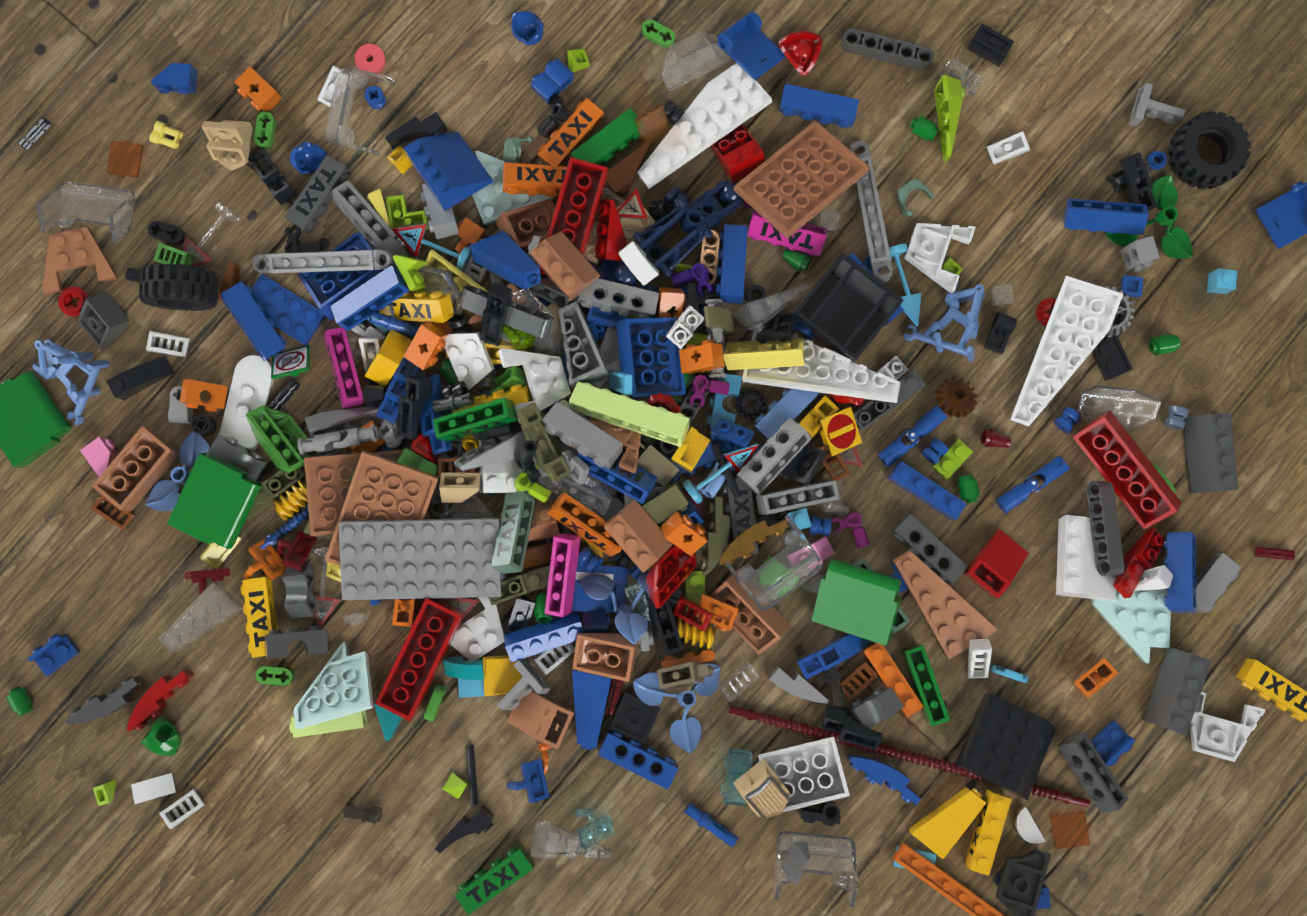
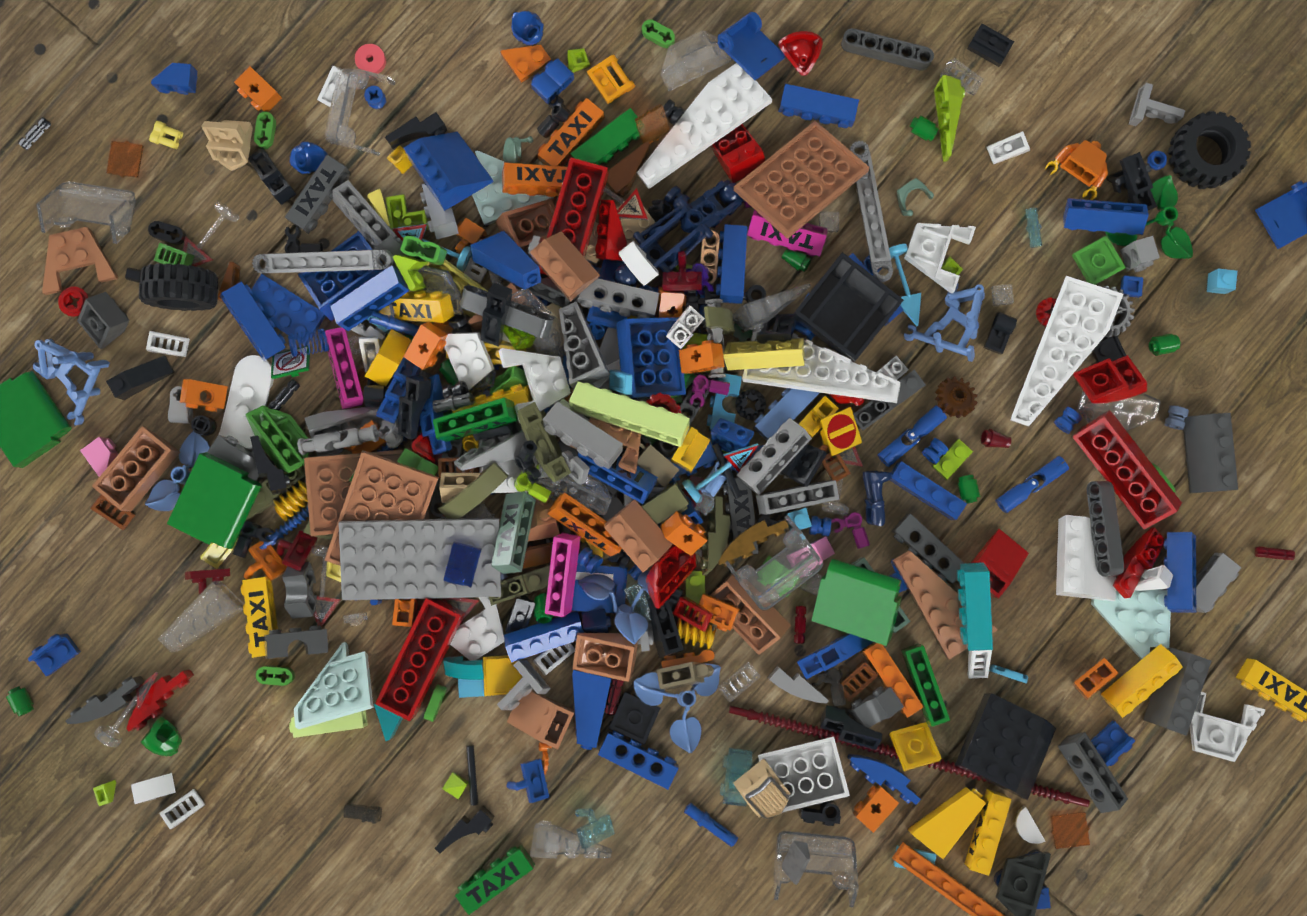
none -> clear piece [94,672,158,747]
none -> black bar [232,521,274,558]
none -> black slope [250,435,291,495]
none -> blue piece [288,328,328,357]
none -> bright green brick [400,236,447,265]
none -> olive slope [438,462,508,519]
none -> clear blue plate [443,541,482,588]
none -> orange wing [500,44,551,83]
none -> light orange plate [586,55,636,104]
none -> dark red plate [662,251,702,291]
none -> clear plate [695,491,715,515]
none -> dark green plant [733,320,754,342]
none -> dark red axle [794,606,807,644]
none -> orange brick [853,784,899,833]
none -> dark blue piece [863,471,892,526]
none -> yellow plate [889,722,942,771]
none -> teal brick [957,563,993,651]
none -> clear light blue pin [1025,208,1043,248]
none -> orange torso [1045,140,1108,200]
none -> bright green plate [1072,235,1126,285]
none -> red slope [1073,355,1147,403]
none -> yellow brick [1101,644,1183,718]

